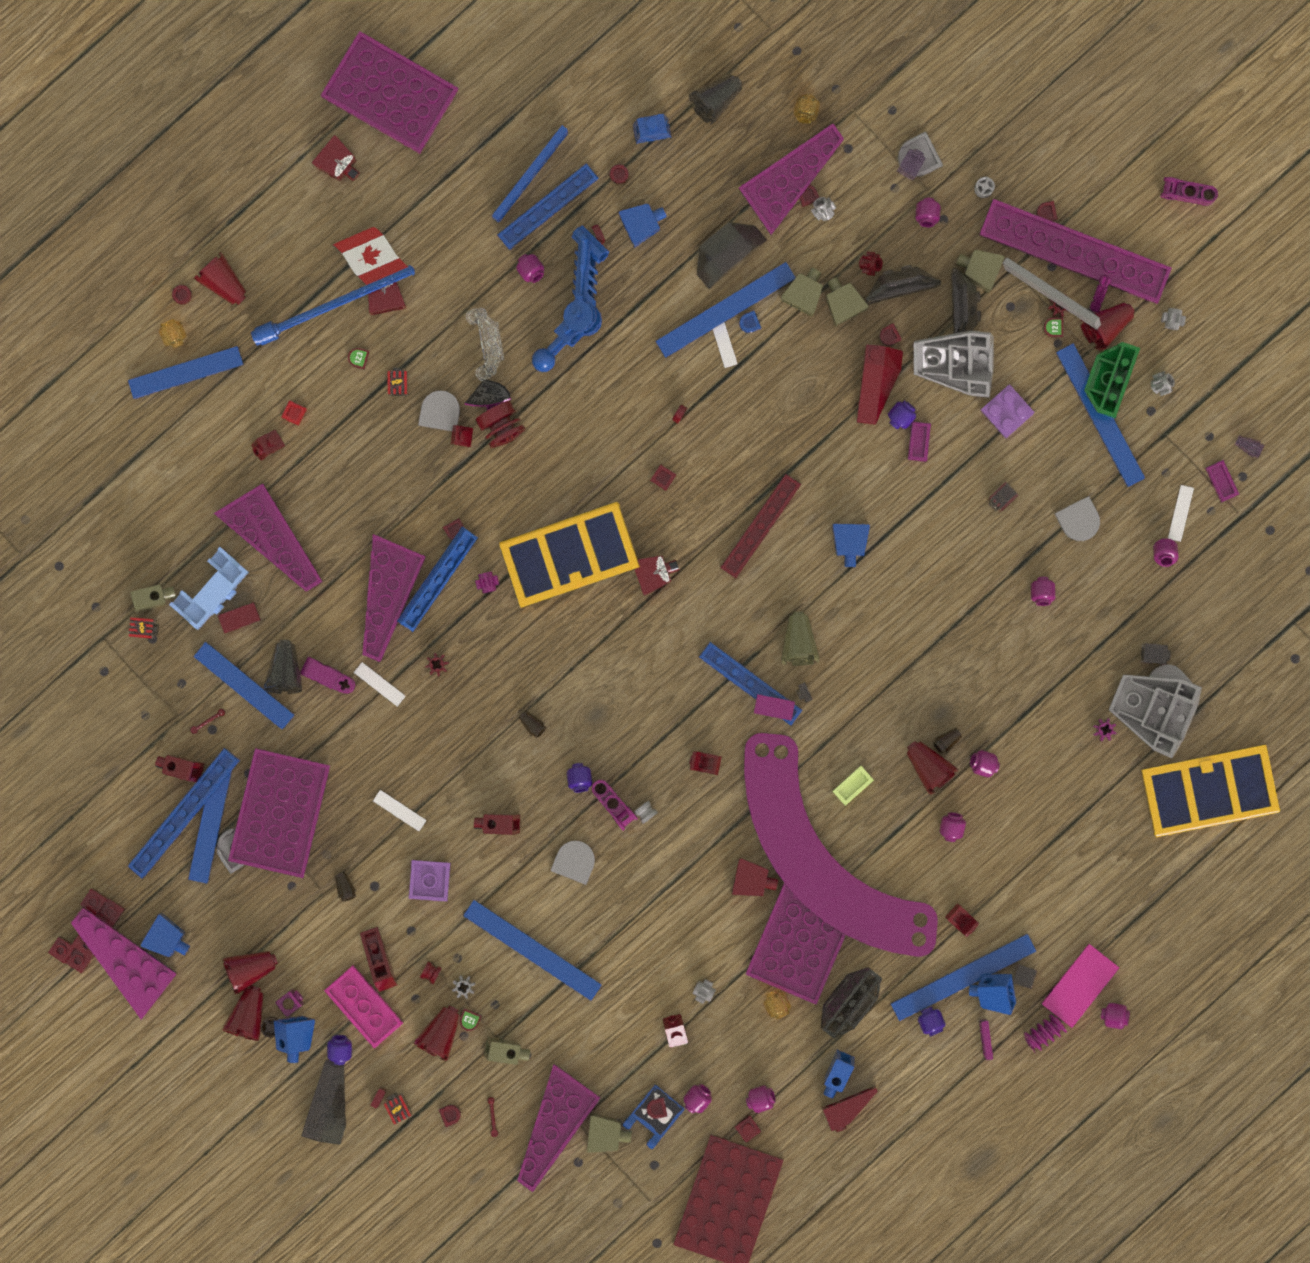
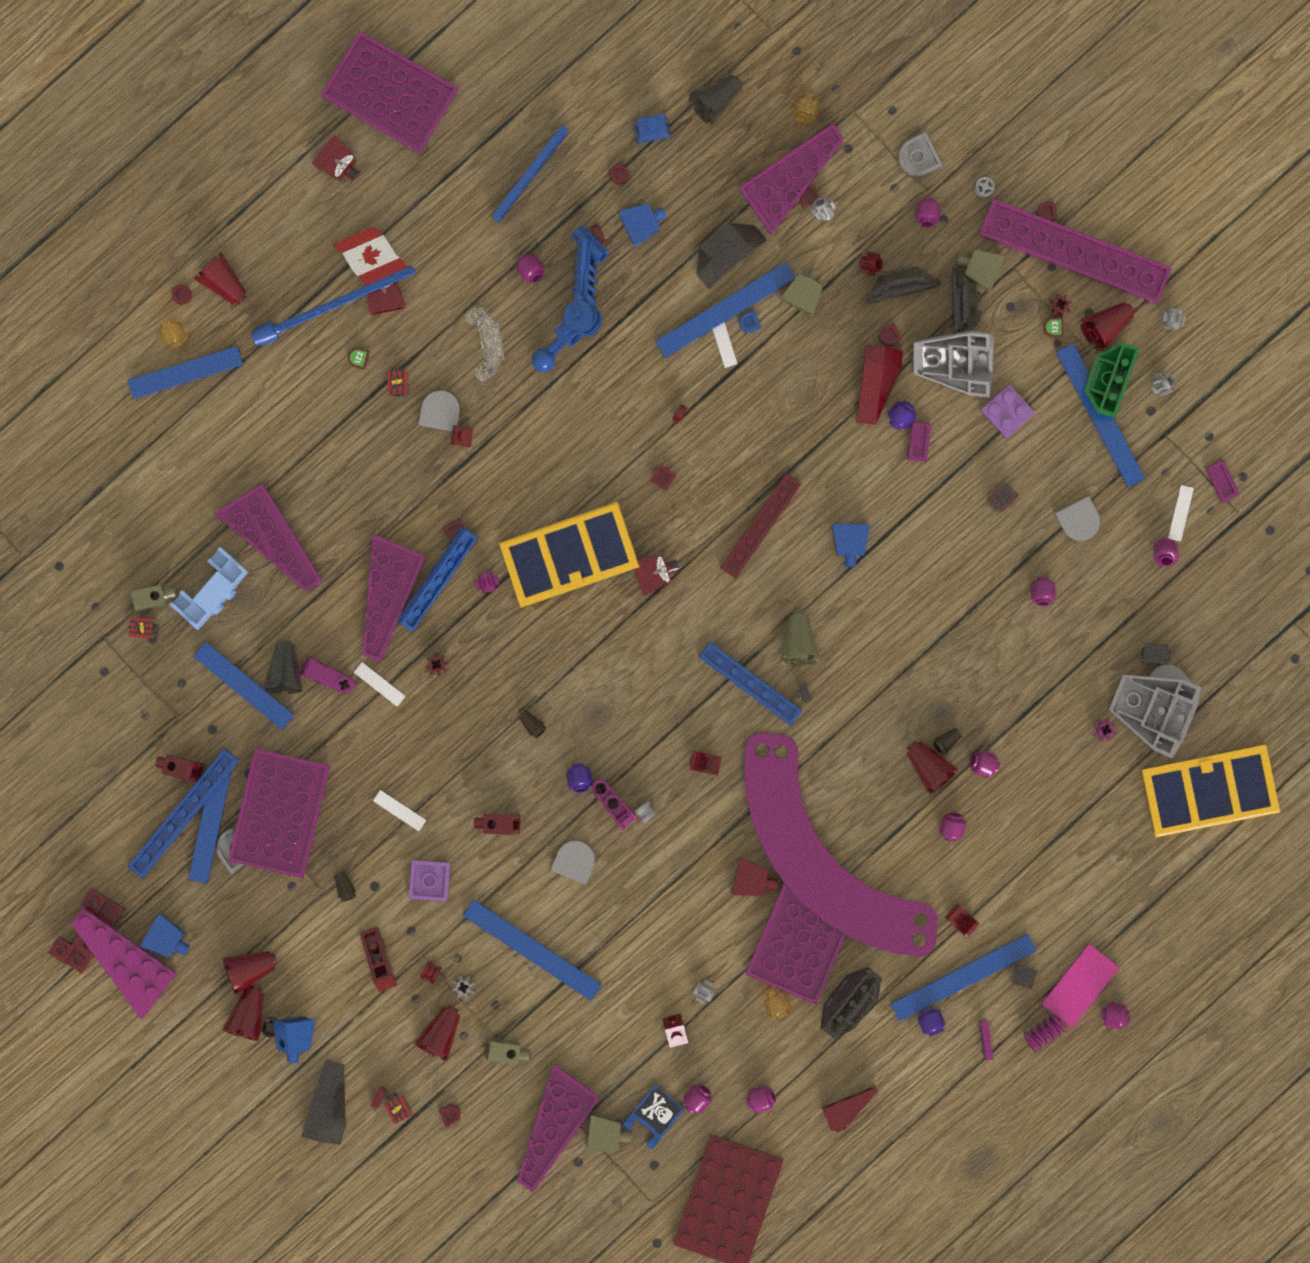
dark red hinge [190,709,225,734] -> none
dark red tile [218,602,261,634] -> none
dark red bracket [251,430,285,461] -> none
magenta bracket [276,988,304,1017] -> none
red tile [281,400,307,426] -> none
dark pink tile [324,965,404,1049] -> none
dark purple head [327,1035,352,1065] -> none
tile [460,1008,482,1031] -> none
shield [464,380,511,411] -> none
dark red wheel [475,400,526,449] -> none
dark red hinge [487,1097,498,1137] -> none
blue tile [497,163,599,251] -> none
dark red tile [646,1097,668,1119] -> none
dark red plate [735,1115,761,1143] -> none
magenta tile [754,694,795,721] -> none
blue torso [823,1049,855,1098] -> none
olive torso [826,277,869,326] -> none
yellowish green tile [832,766,874,806] -> none
clear purple bracket [897,149,926,181] -> none
blue torso [969,974,1016,1015] -> none
light grey tile [1003,258,1101,330] -> none
magenta axle [1090,275,1111,312] -> none
magenta piece [1160,177,1218,206] -> none
cone [1235,435,1265,458] -> none

